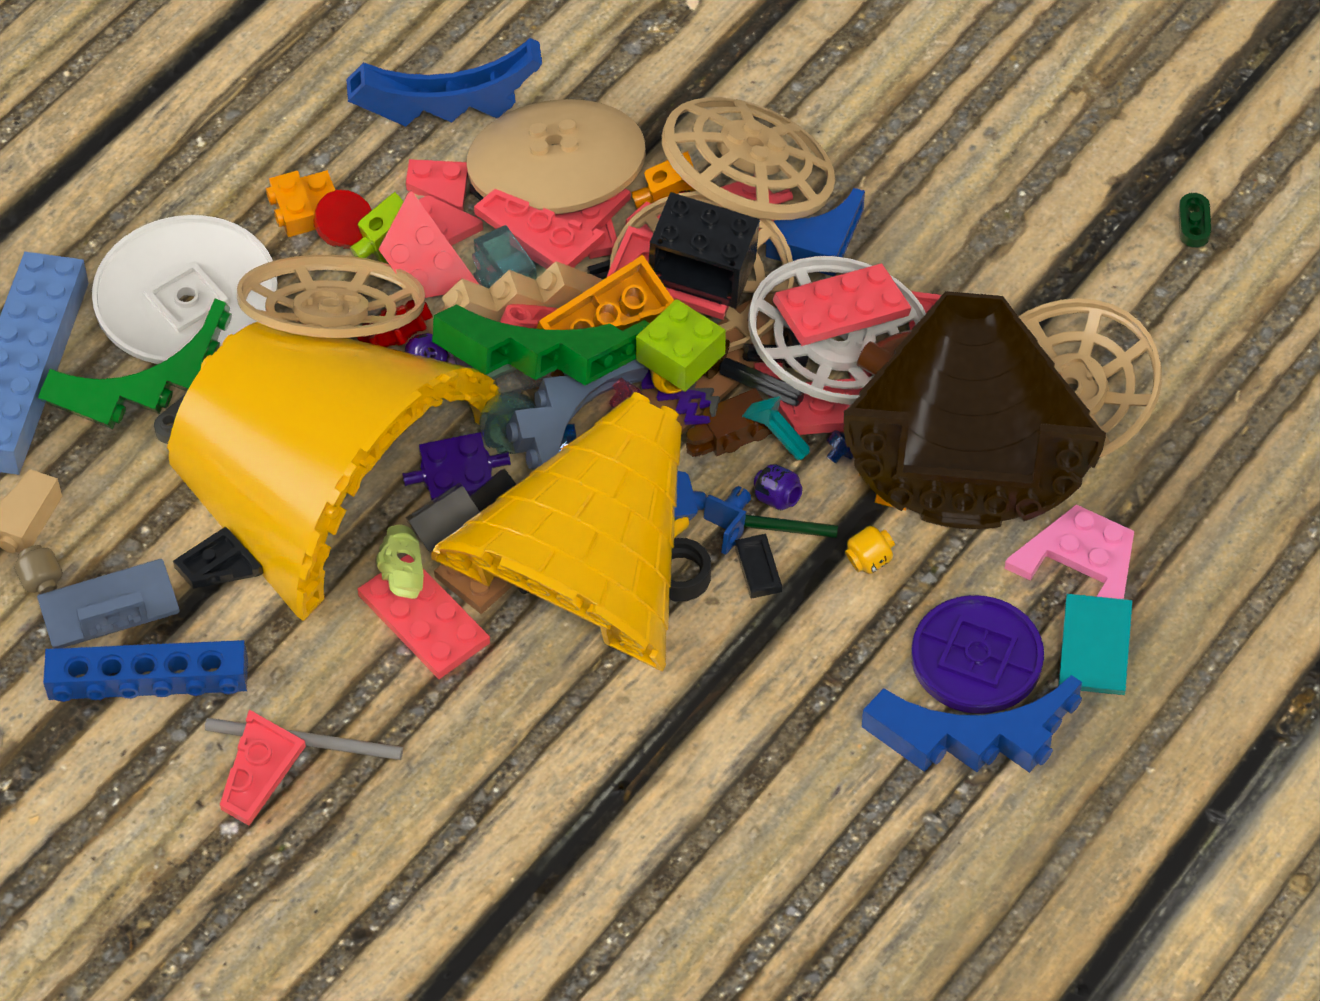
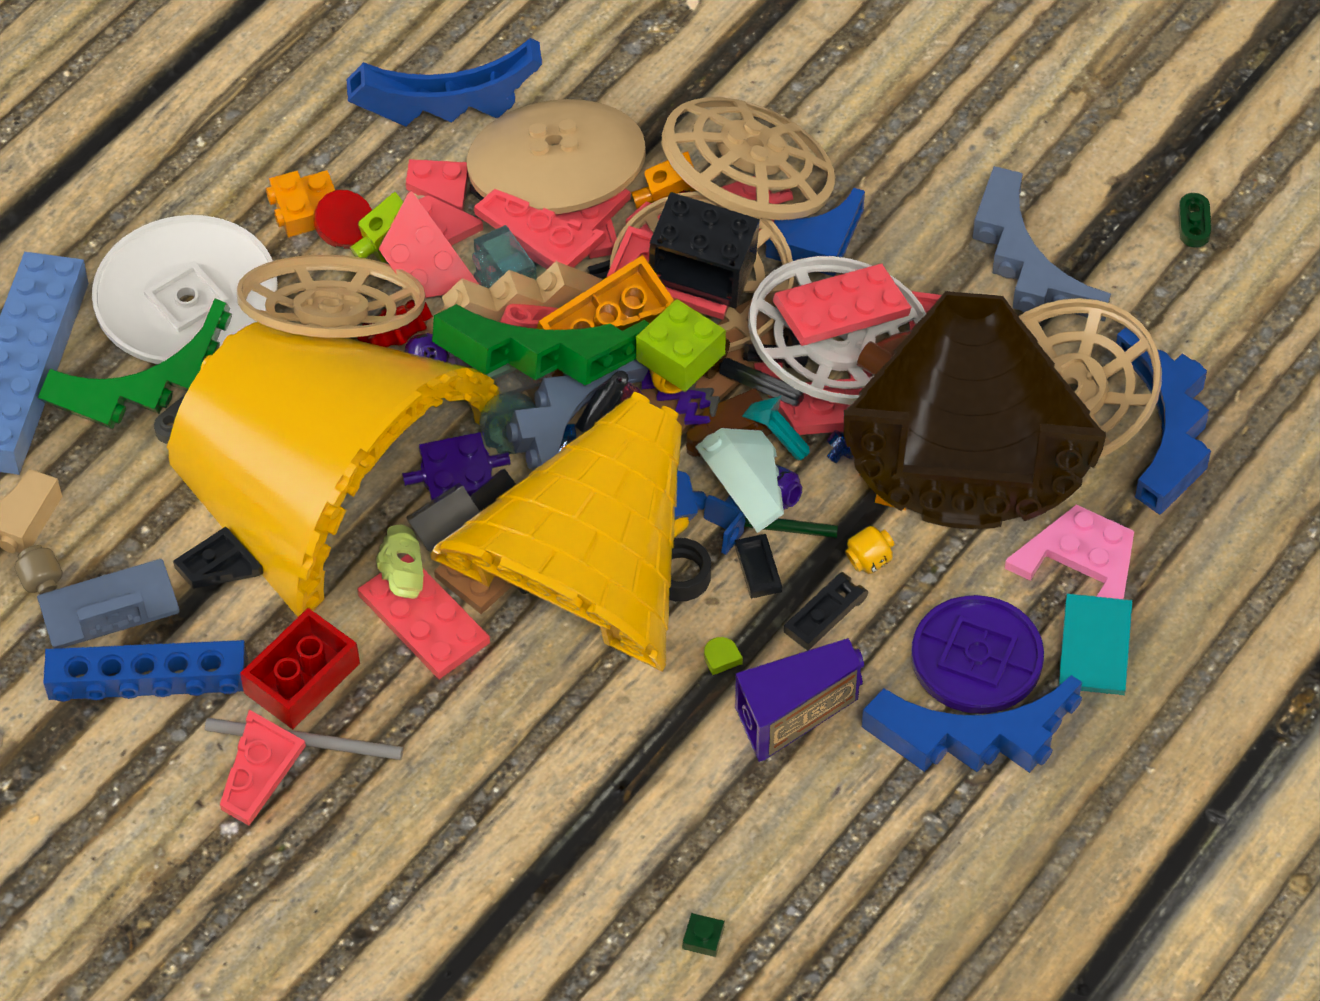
none -> red brick [240,608,360,730]
none -> black piece [575,370,629,433]
none -> dark green plate [682,913,725,957]
none -> light aqua wedge [695,428,784,533]
none -> lime tile [704,637,743,675]
none -> dark purple slope [735,638,864,762]
none -> black plate [784,572,868,651]
none -> sand blue arch [973,166,1111,322]
none -> blue arch [1116,327,1211,515]

